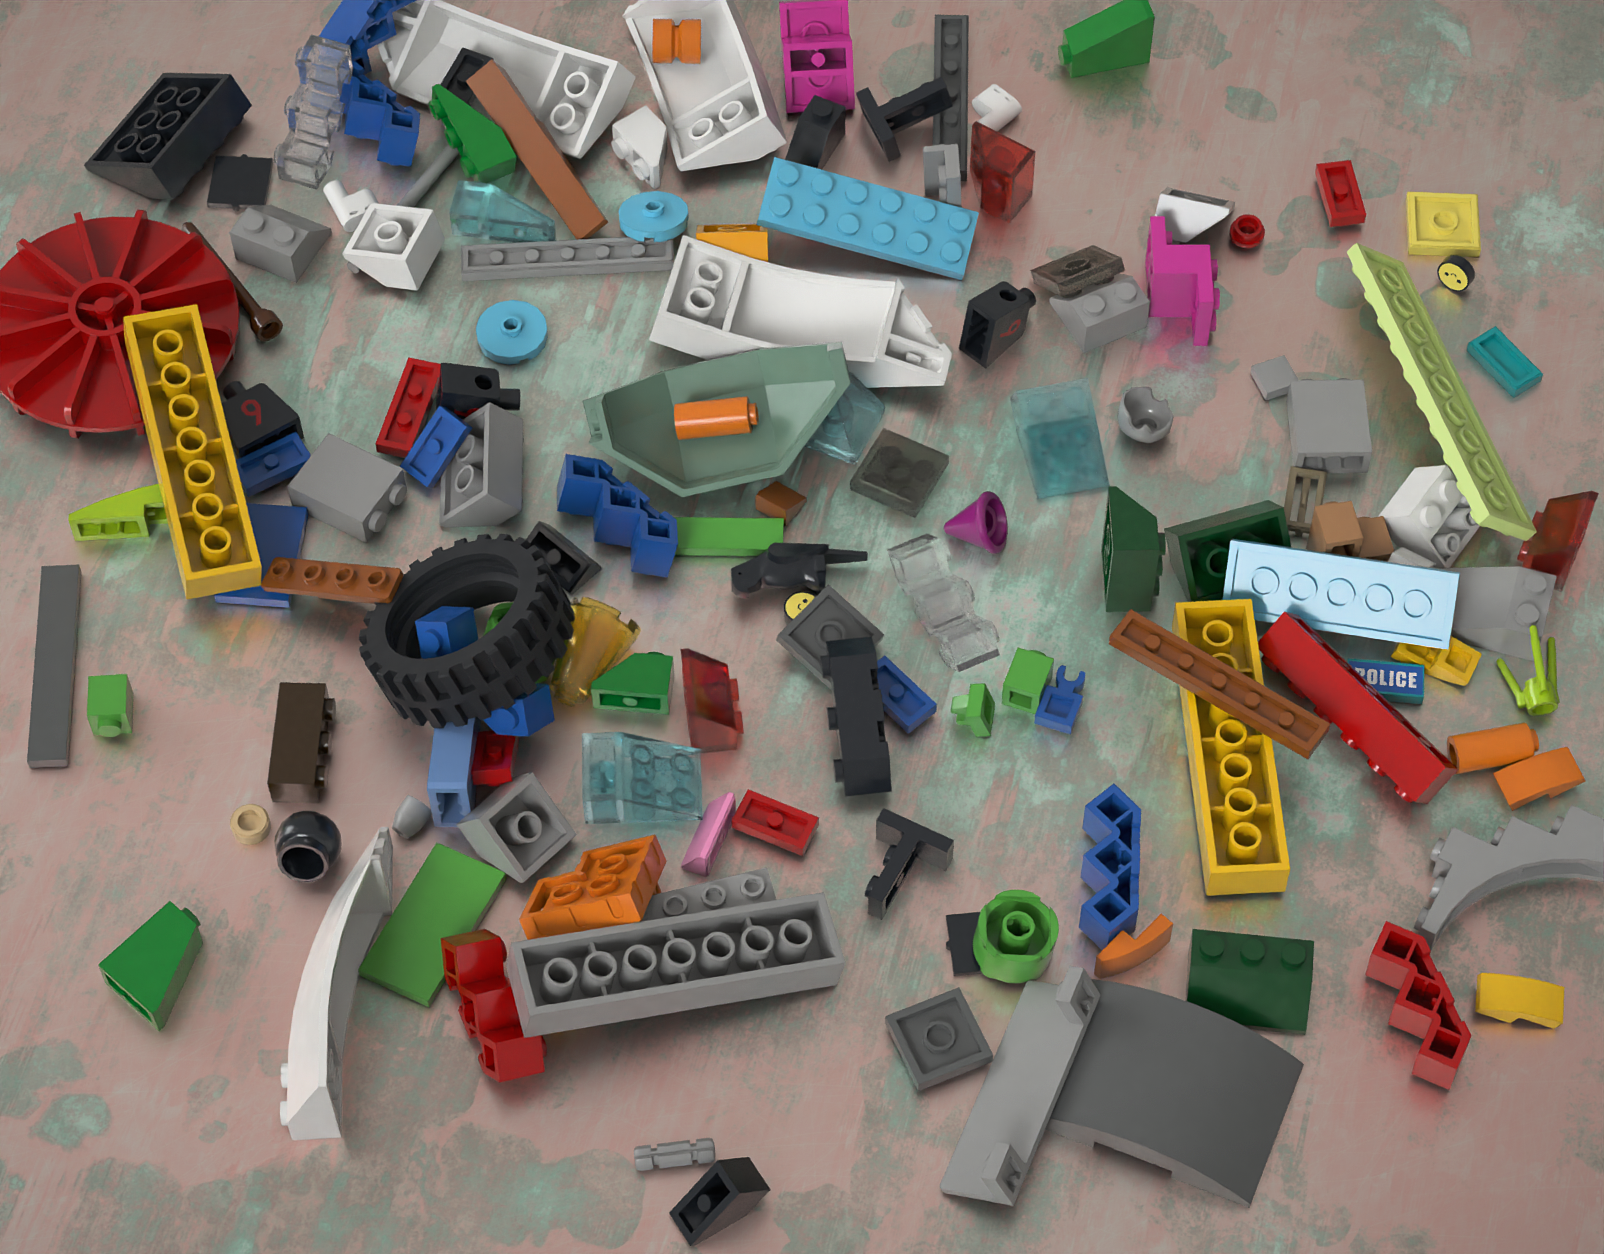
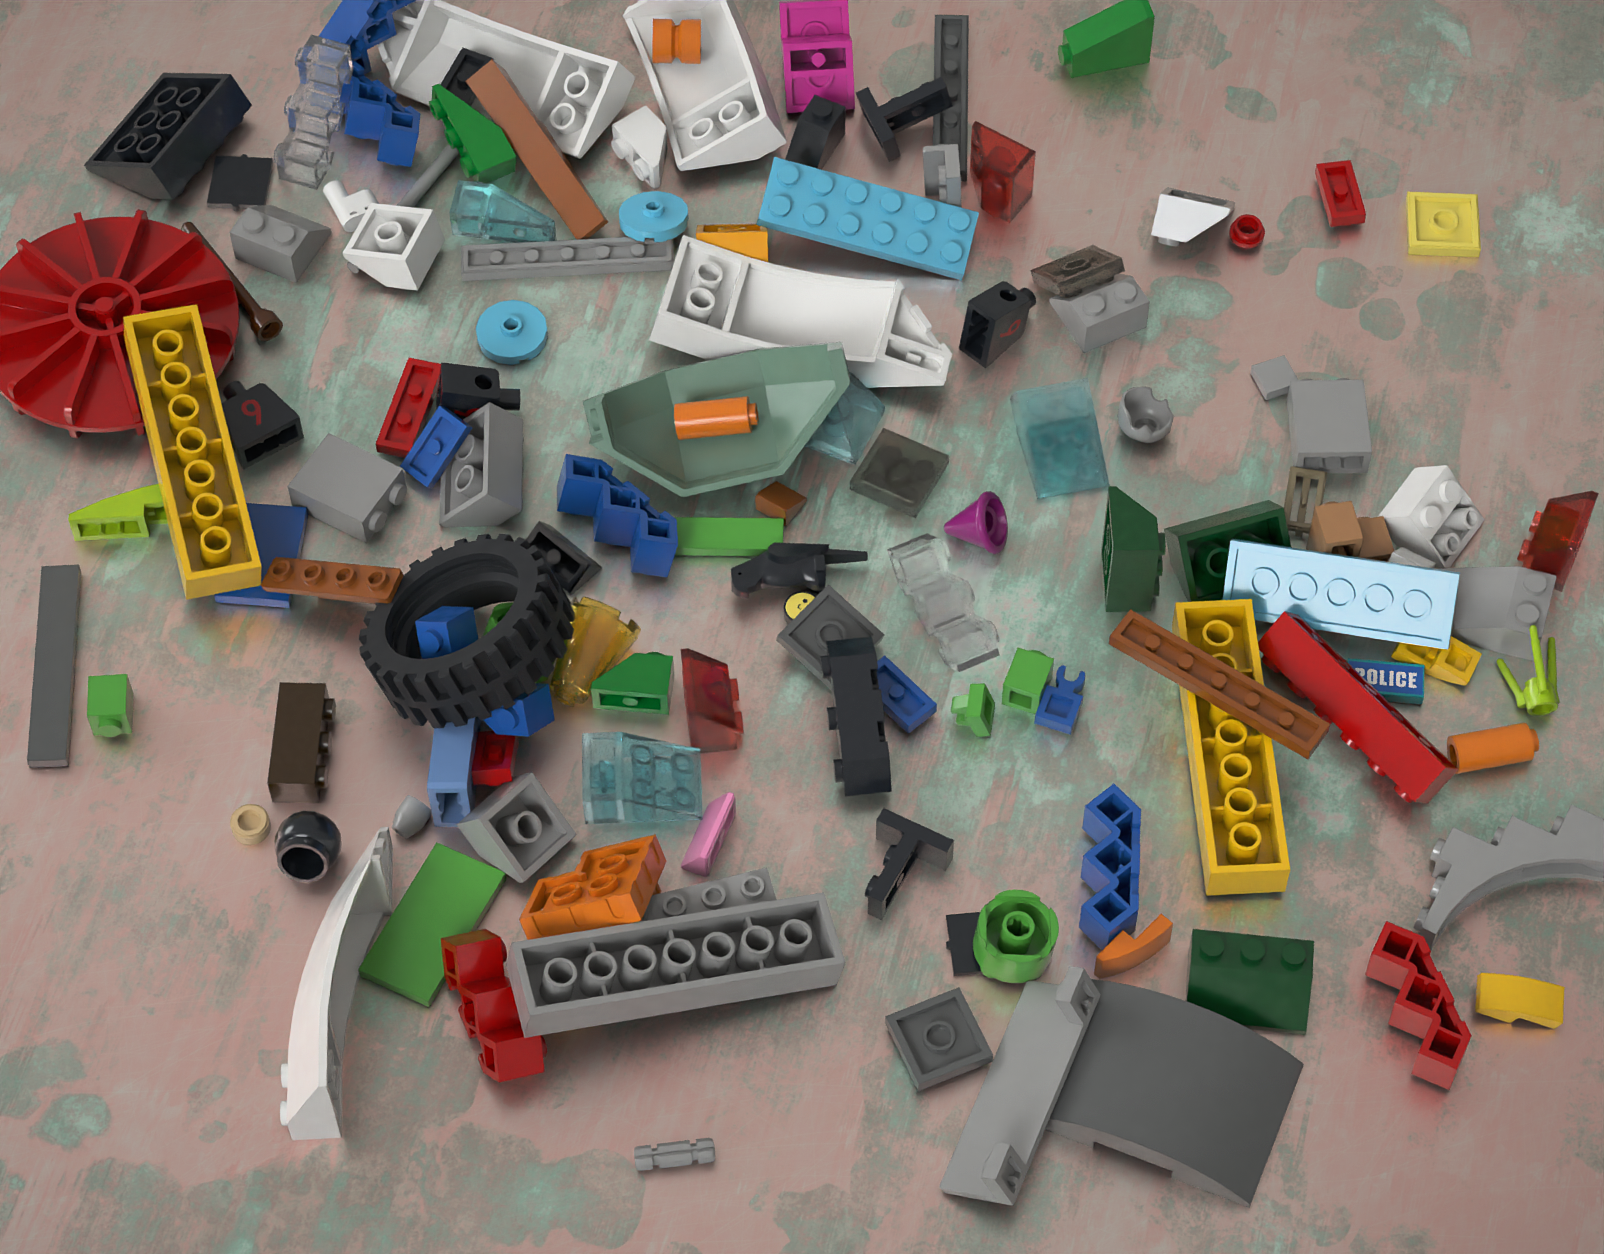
green slope [98,901,203,1031] -> none
blue plate [236,432,311,497] -> none
black slope [669,1157,771,1246] -> none
red plate [731,789,819,856] -> none
white piece [971,84,1022,142] -> none
dark pink bracket [1145,216,1220,346] -> none
yellowish green plate [1347,243,1537,541] -> none
tile [1437,255,1475,292] -> none
teal tile [1466,326,1543,398] -> none
orange slope [1493,747,1586,811] -> none

